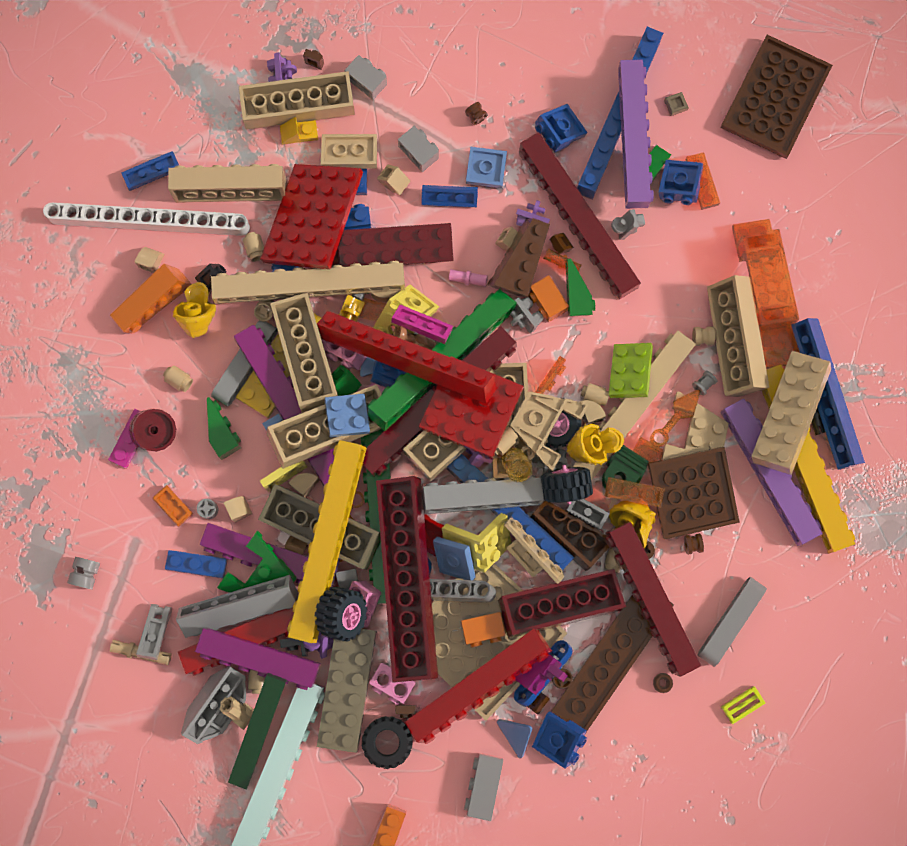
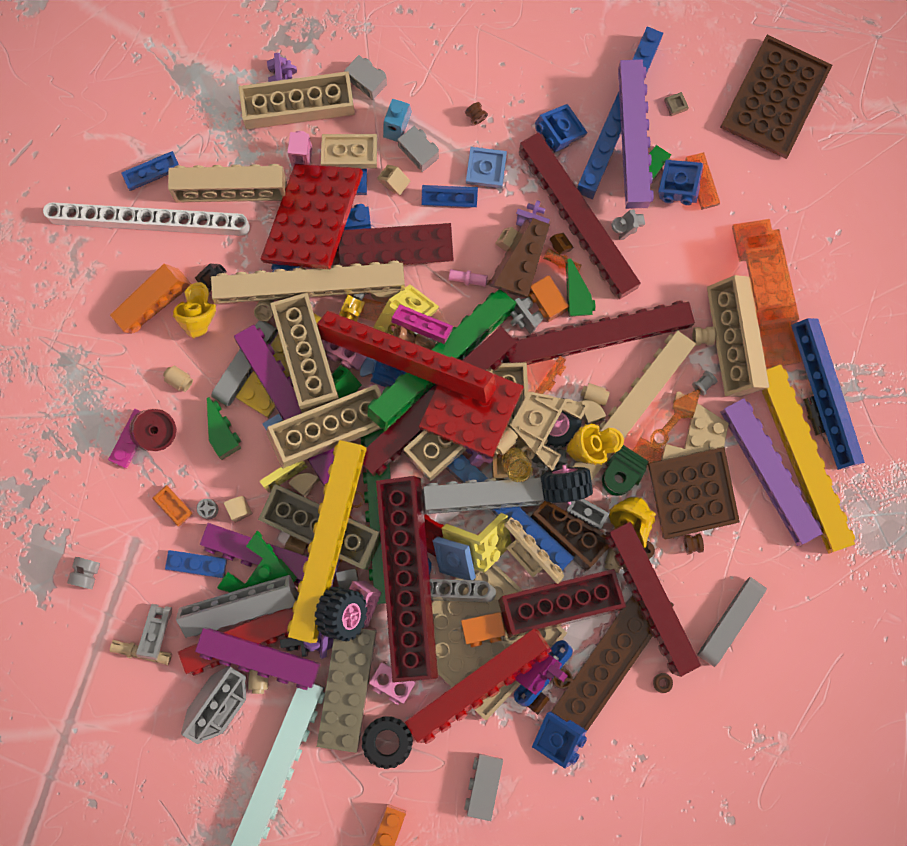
tan brick [135,247,165,273] -> none
tan piece [219,696,254,730] -> none
dark green tile [228,673,287,790] -> none
tan brick [242,232,264,262] -> none
yellow slope [280,117,318,145] -> none
reddish brown plate [303,49,324,70] -> none
medium blue plate [325,394,370,438] -> none
reddish brown plate [395,705,416,718] -> none
medium blue piece [497,719,532,759] -> none
clear orange plate [604,477,665,508] -> none
lime plate [609,343,653,398] -> none
neon yellow tile [721,686,765,724] -> none
tan brick [751,351,831,475] -> none
none -> bright pink brick [288,131,313,167]
none -> dark azure torso [383,99,412,142]
none -> dark red brick [507,300,695,365]

